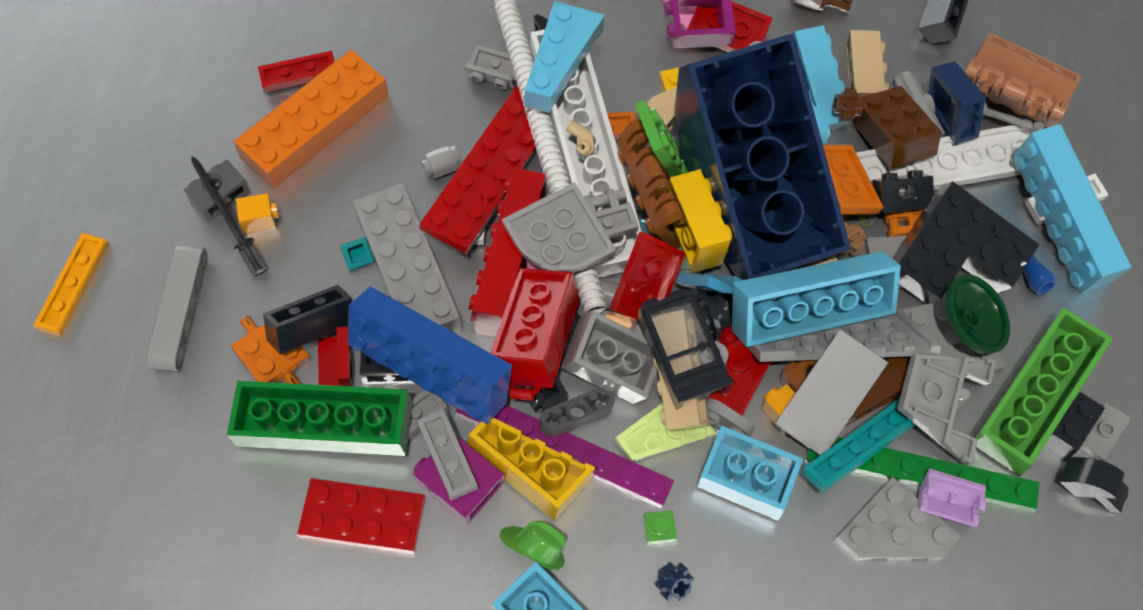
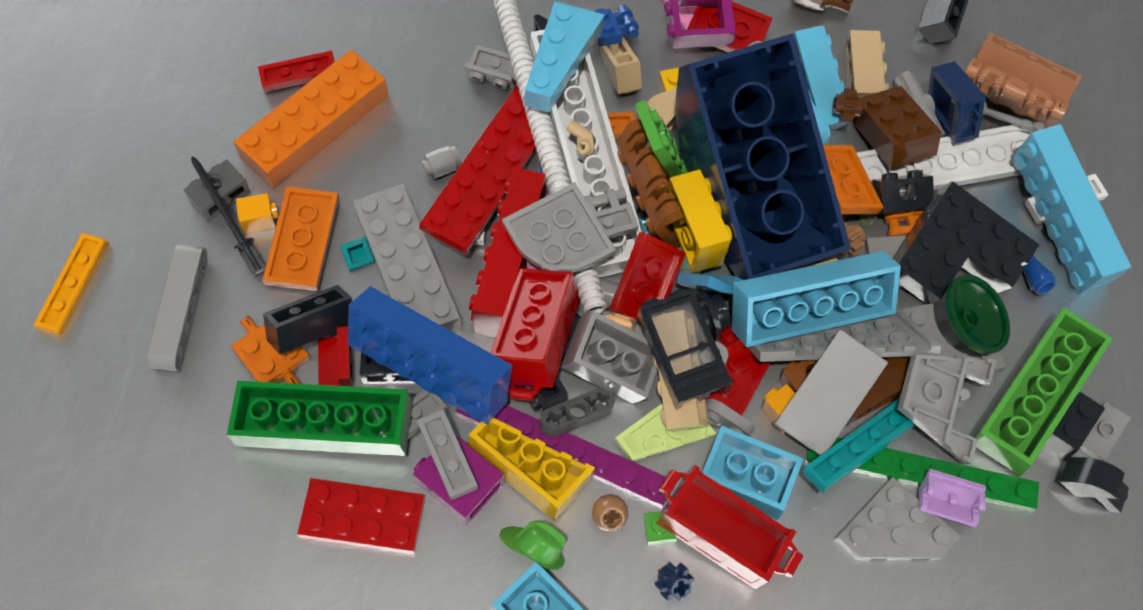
none -> orange plate [263,186,340,291]
none -> medium nougat piece [592,494,628,532]
none -> blue plate [593,4,639,47]
none -> tan slope [598,37,642,94]
none -> red container [656,465,804,589]

